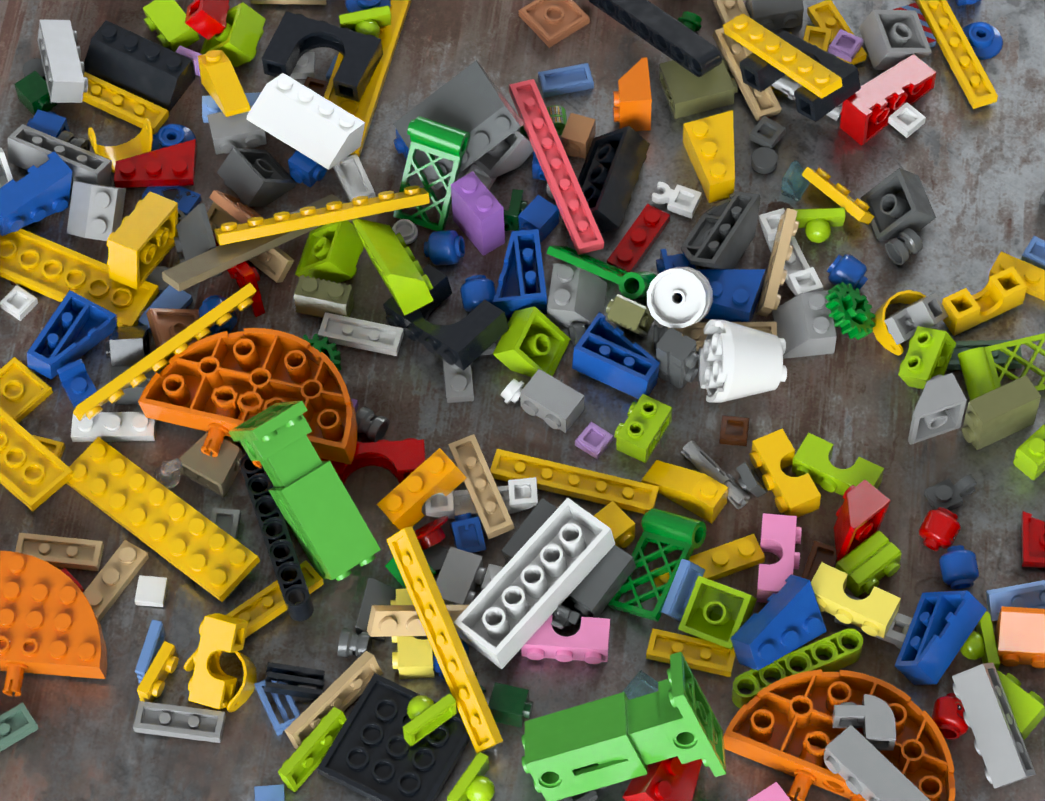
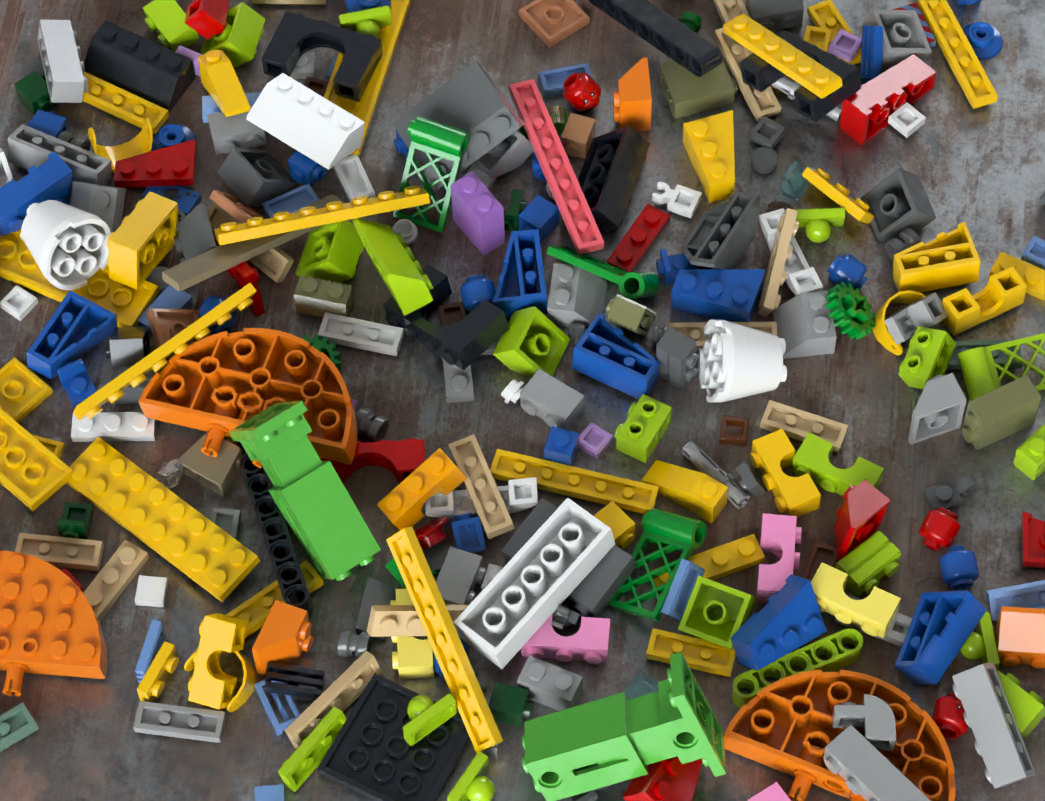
blue head [424,230,465,266] -> none
white wheel [647,267,713,328] -> none
none -> white cone [20,200,111,290]
none -> dark green bracket [56,502,94,539]
none -> orange slope [252,600,314,676]
none -> medium blue tile [261,183,319,218]
none -> reddish brown tile [438,302,467,325]
none -> light grey brick [517,655,583,711]
none -> blue brick [544,426,579,466]
none -> red head [563,73,601,111]
none -> tan plate [760,400,849,453]
none -> blue tile [860,25,883,78]
none -> yellow wedge [892,221,980,292]

